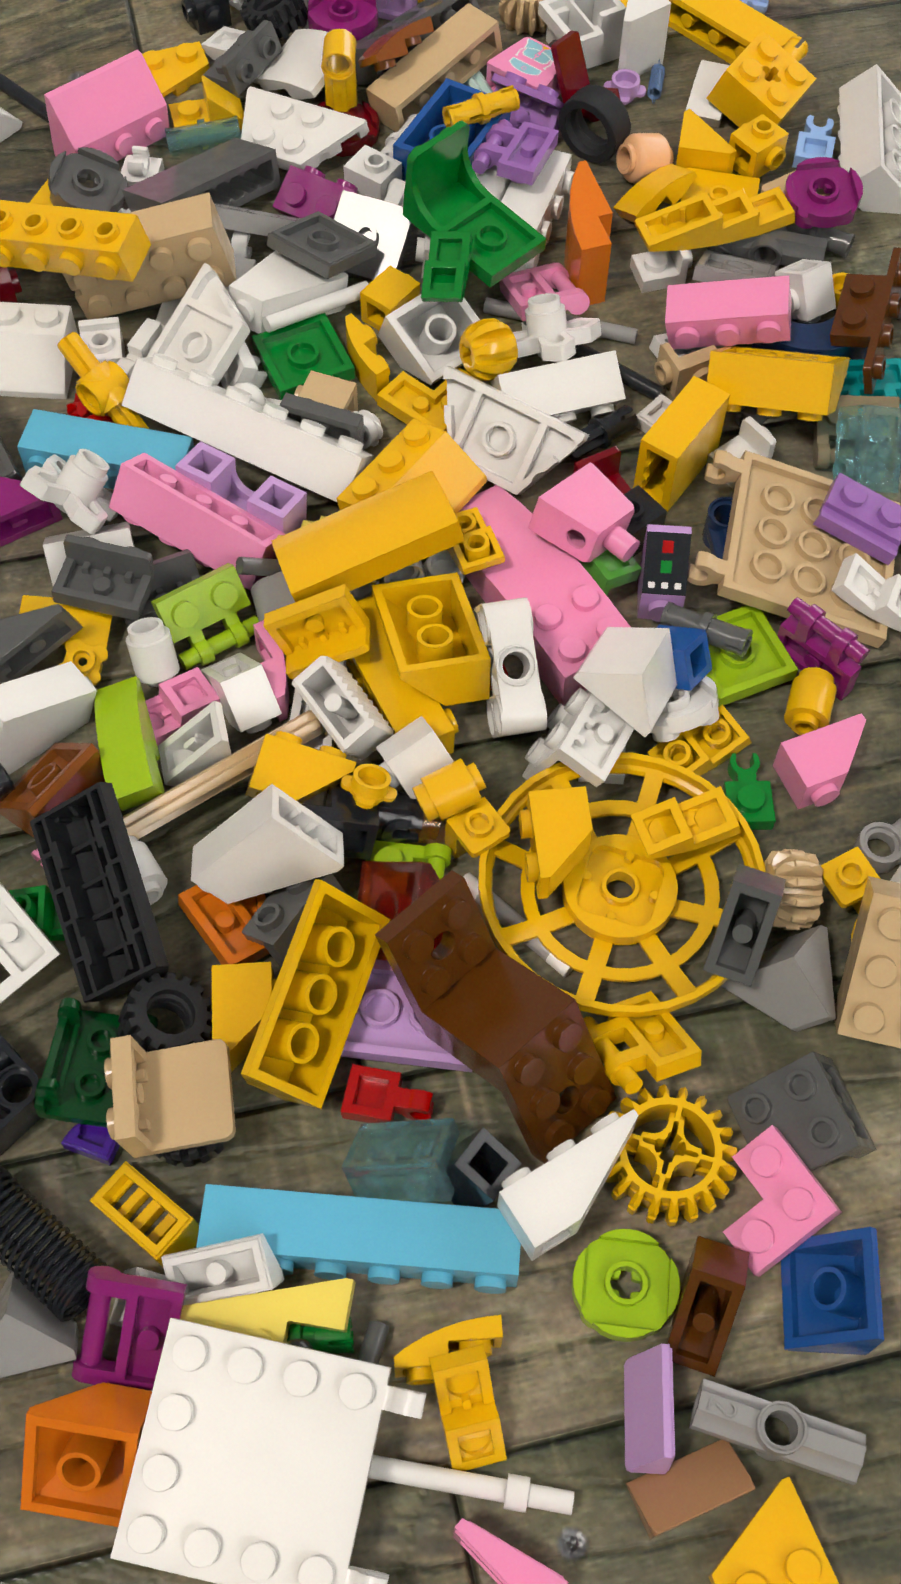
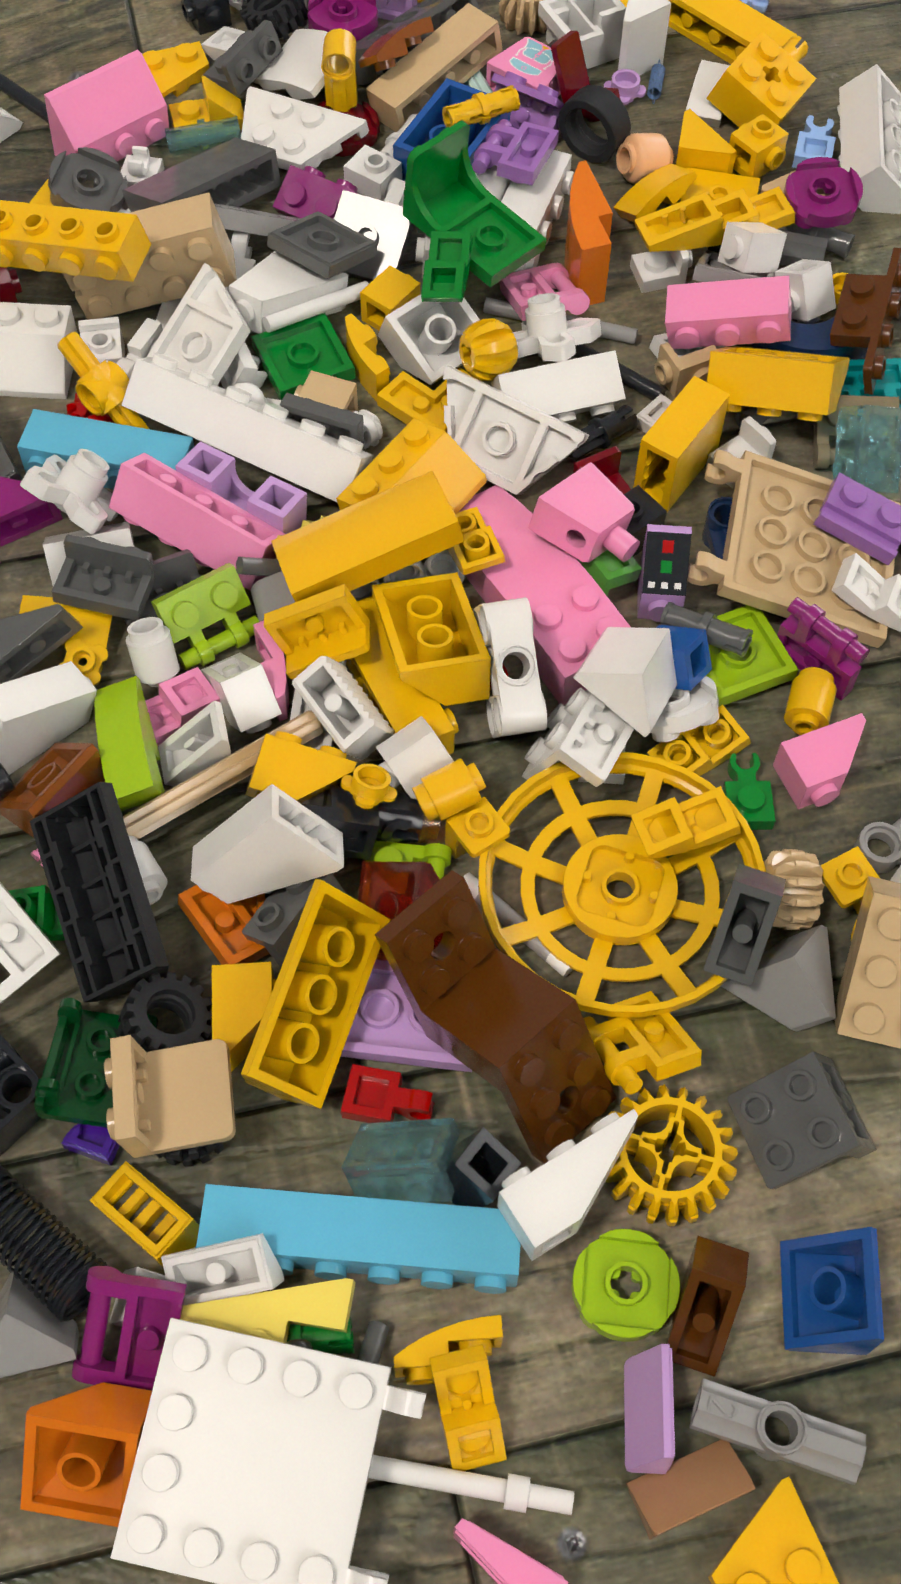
yellow slope [519,786,593,899] -> none
bright pink plate [723,1125,842,1277] -> none
none -> white brick [718,222,787,273]

